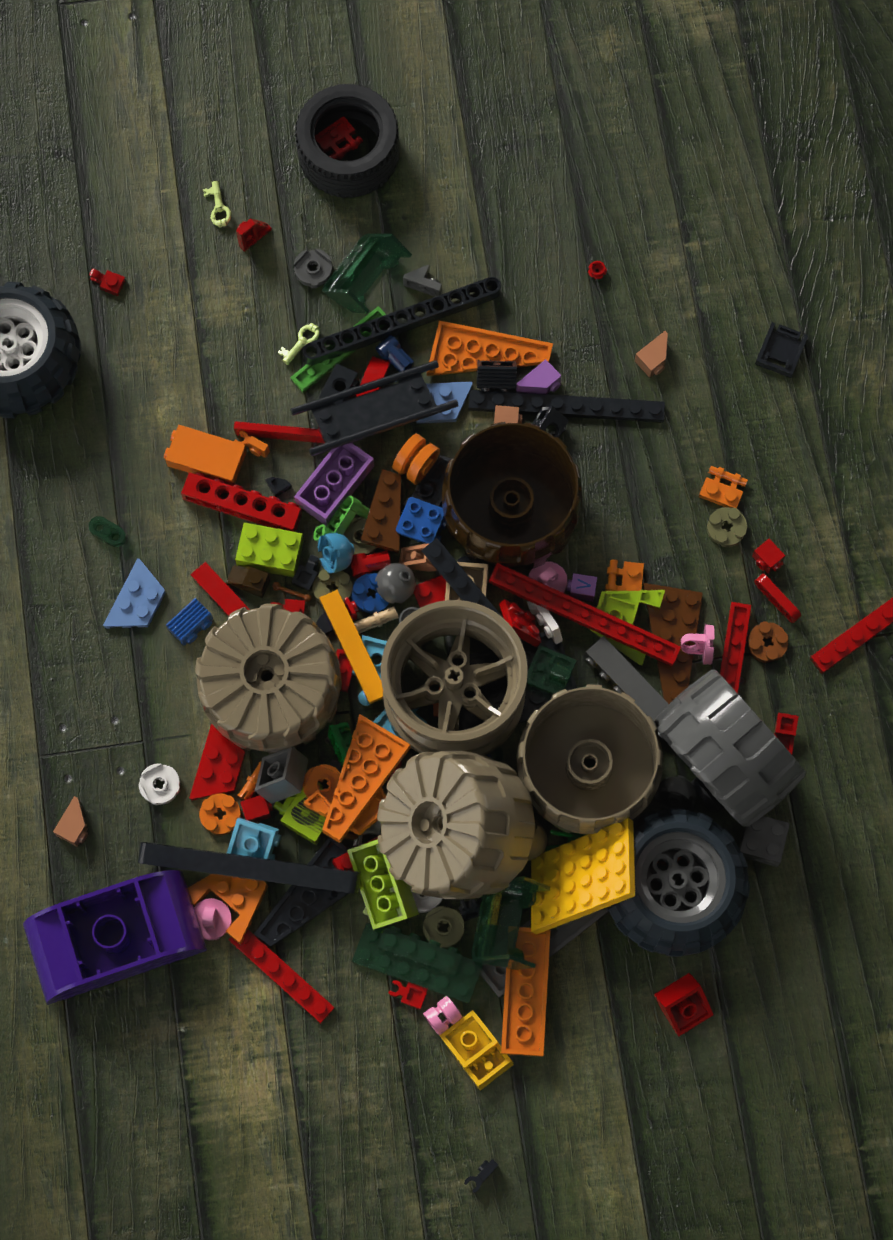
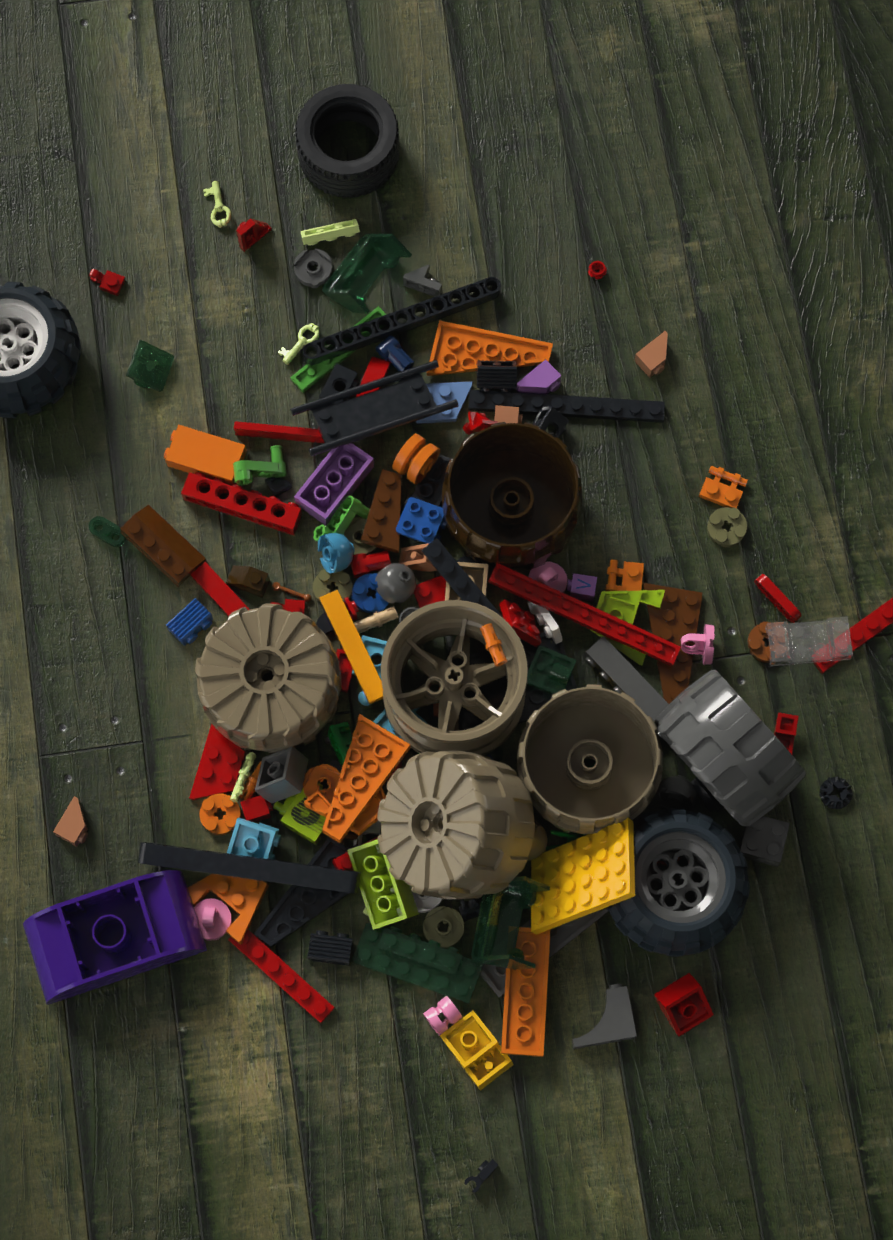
medium blue wing [103,558,166,629] -> none
white plate [139,763,180,805] -> none
orange plate [234,431,270,458] -> none
lime brick [235,523,304,577] -> none
black plate [291,554,319,592] -> none
red plate [315,116,363,160] -> none
red plate [388,980,428,1010] -> none
red plate [720,602,751,693] -> none
red brick [752,538,785,574] -> none
black container [755,322,808,378] -> none
none -> reddish brown slope [120,505,206,587]
none -> clear green plate [126,340,175,392]
none -> yellowish green piece [230,752,256,802]
none -> bright green beam [233,445,287,485]
none -> yellowish green plate [300,219,360,245]
none -> black brick [307,931,353,966]
none -> red piece [463,412,498,435]
none -> orange pin [480,623,508,667]
none -> dark grey arch [572,984,637,1050]
none -> clear piece [765,616,853,666]
none -> black gear [820,776,853,809]

